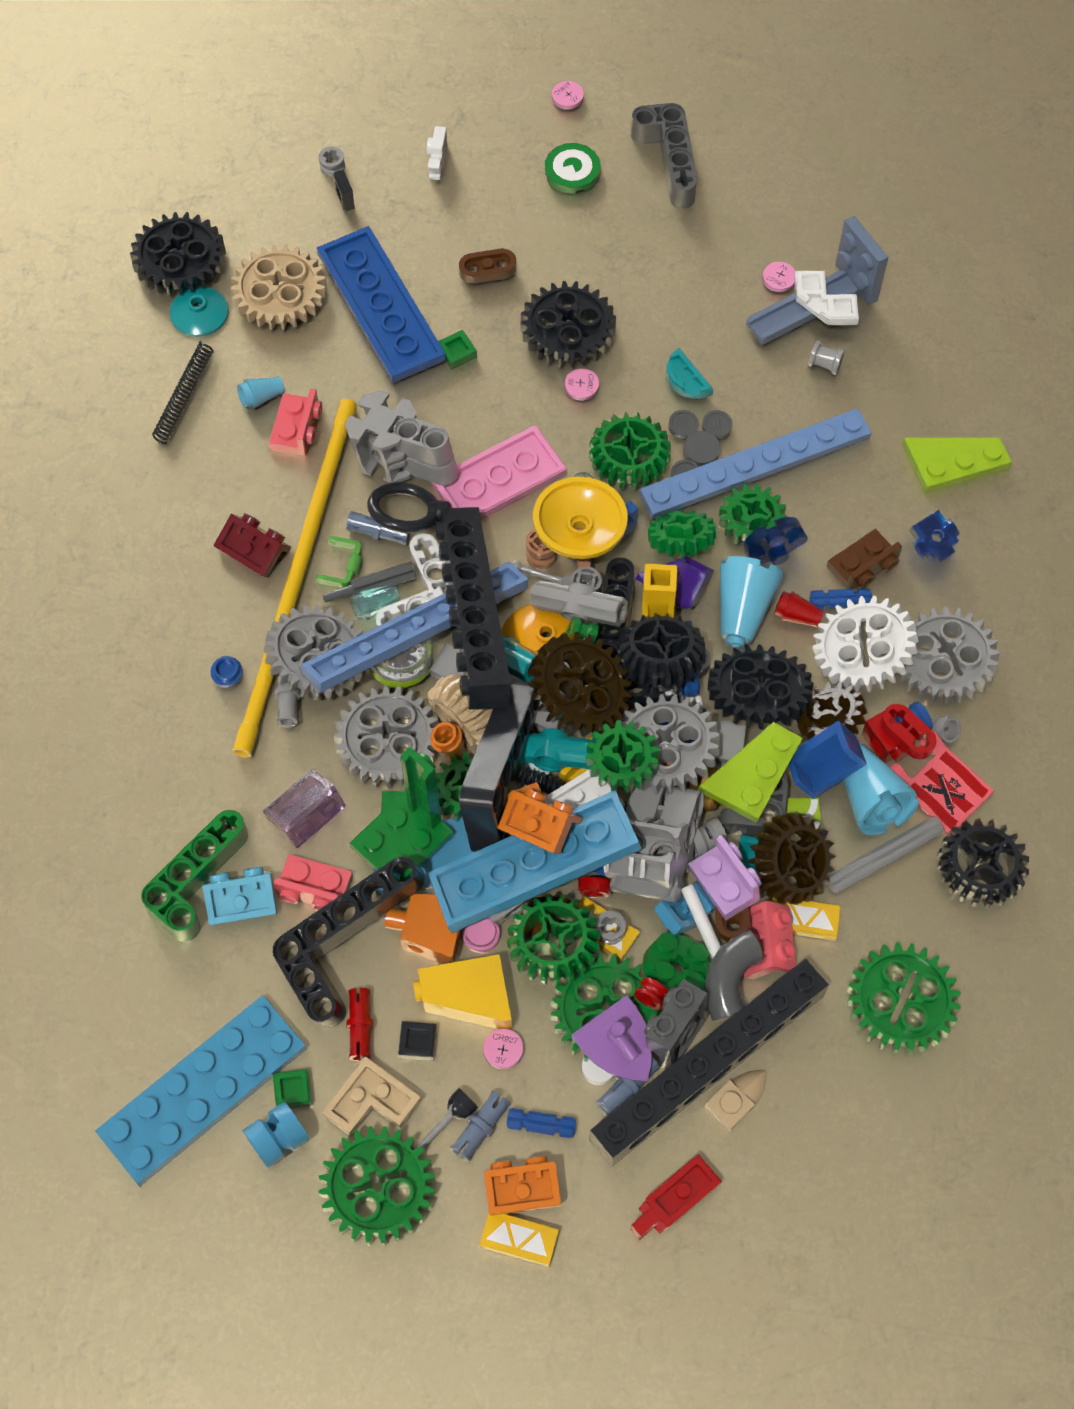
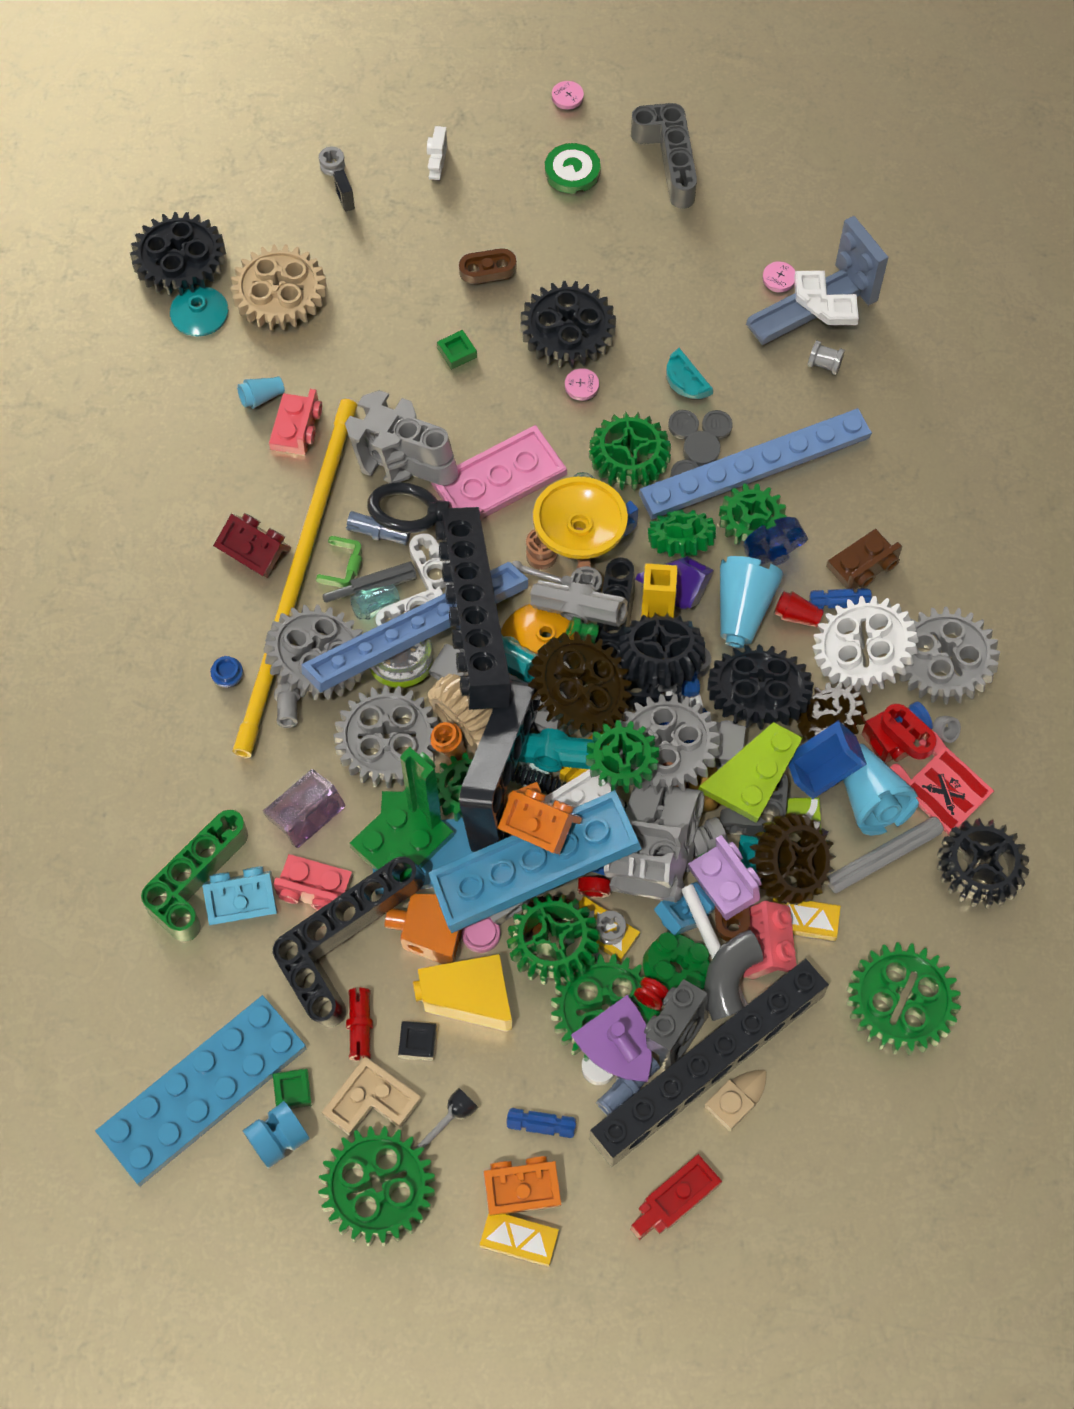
black piece [152,341,214,444] -> none
blue plate [316,226,446,383] -> none
sand blue pin [450,1091,511,1162] -> none
bright pink piece [483,1029,523,1069] -> none
lime wing [902,437,1012,493] -> none
clear blue brick [909,510,960,562] -> none

